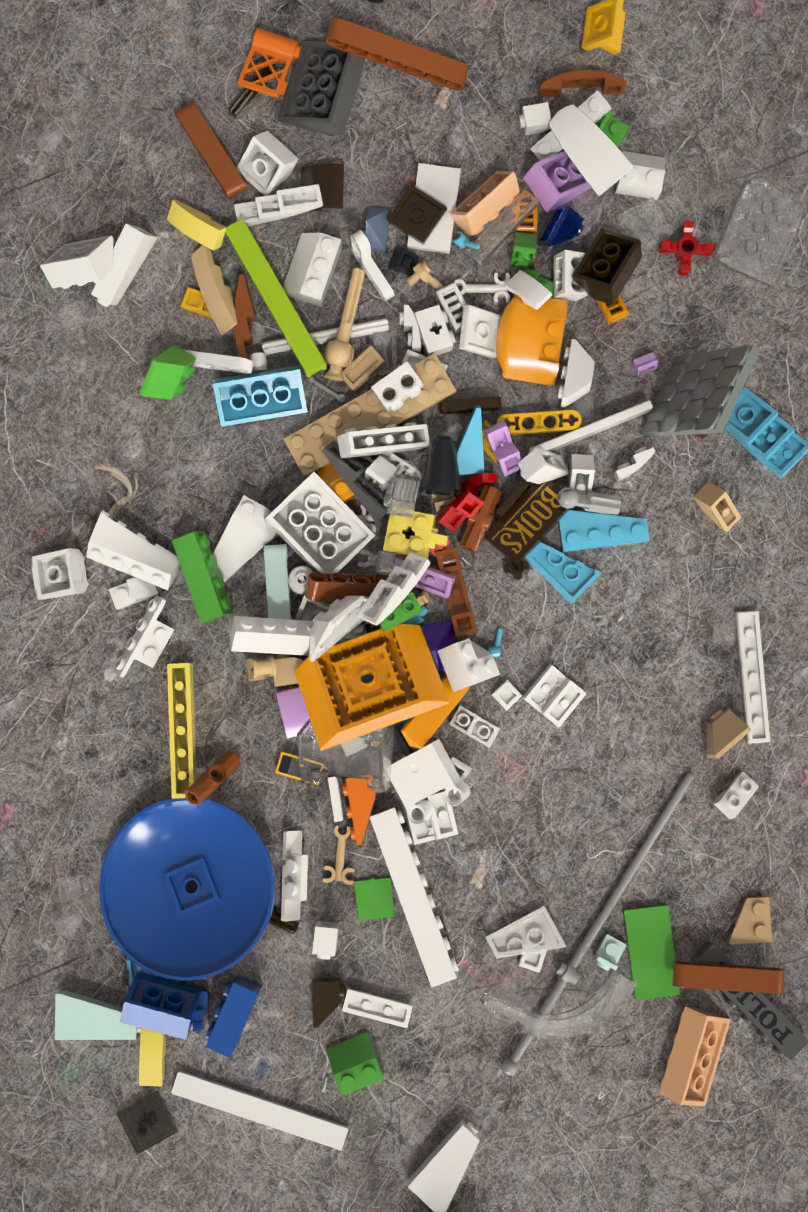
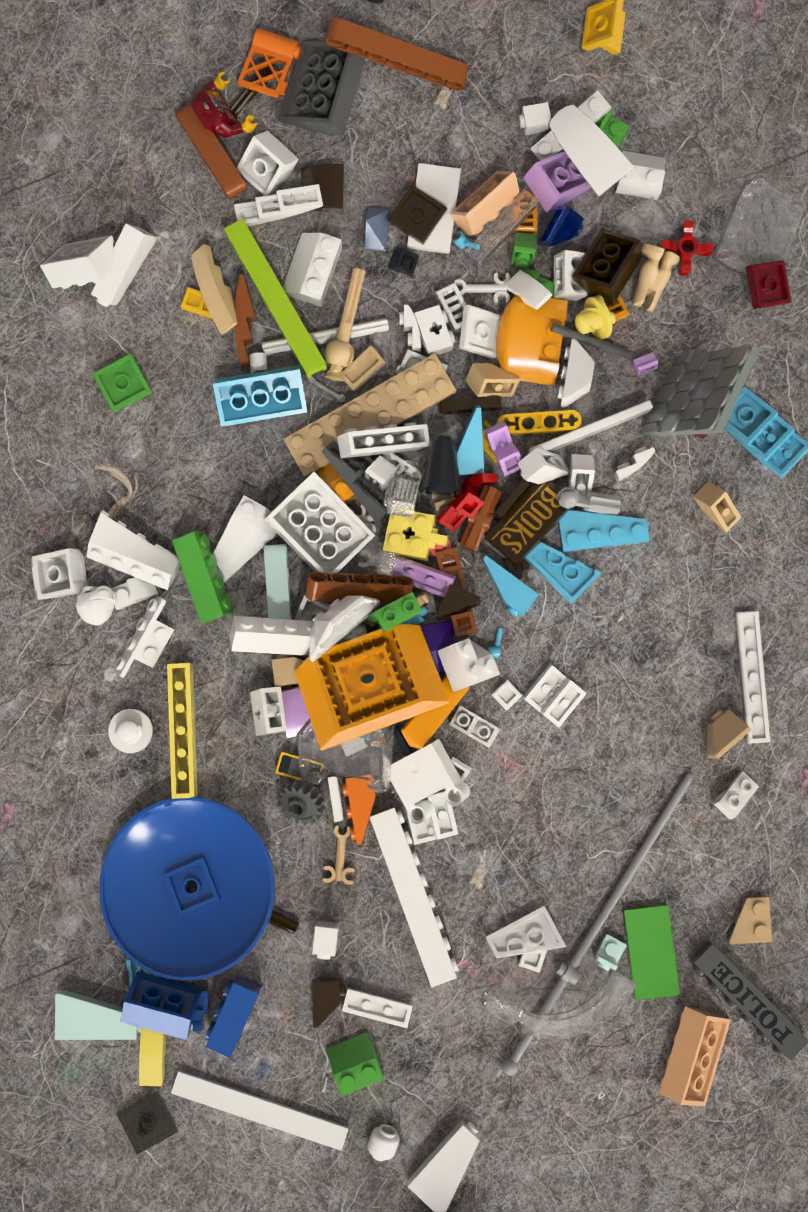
bright green slope [139,344,196,400] -> none
light yellow slope [167,199,227,250] -> none
white beam [184,350,254,374] -> none
dark orange piece [184,750,241,806] -> none
tan piece [246,656,276,681] -> none
white bracket [281,830,308,922] -> none
white head [288,566,313,595] -> none
white beam [351,230,395,302] -> none
bright green piece [354,877,395,921] -> none
white slope [358,552,430,626] -> none
white brick [371,362,424,412] -> none
tan piece [406,261,444,291] -> none
dark orange slope [539,70,627,97] -> none
dark orange beam [672,961,784,994] -> none
none -> white hair [76,586,116,625]
none -> bright green plate [92,353,152,413]
none -> white plate [108,709,153,753]
none -> dark red torso [191,72,258,138]
none -> white brick [250,686,287,736]
none -> dark grey gear [276,780,326,825]
none -> white head [367,1124,400,1161]
none -> dark brown slope [438,585,481,621]
none -> tan slope [465,363,520,397]
none -> medium azure slope [482,556,539,617]
none -> dark grey bar [550,323,632,359]
none -> light yellow plate [575,295,616,340]
none -> tan piece [632,244,680,312]
none -> dark red tile [745,260,792,310]

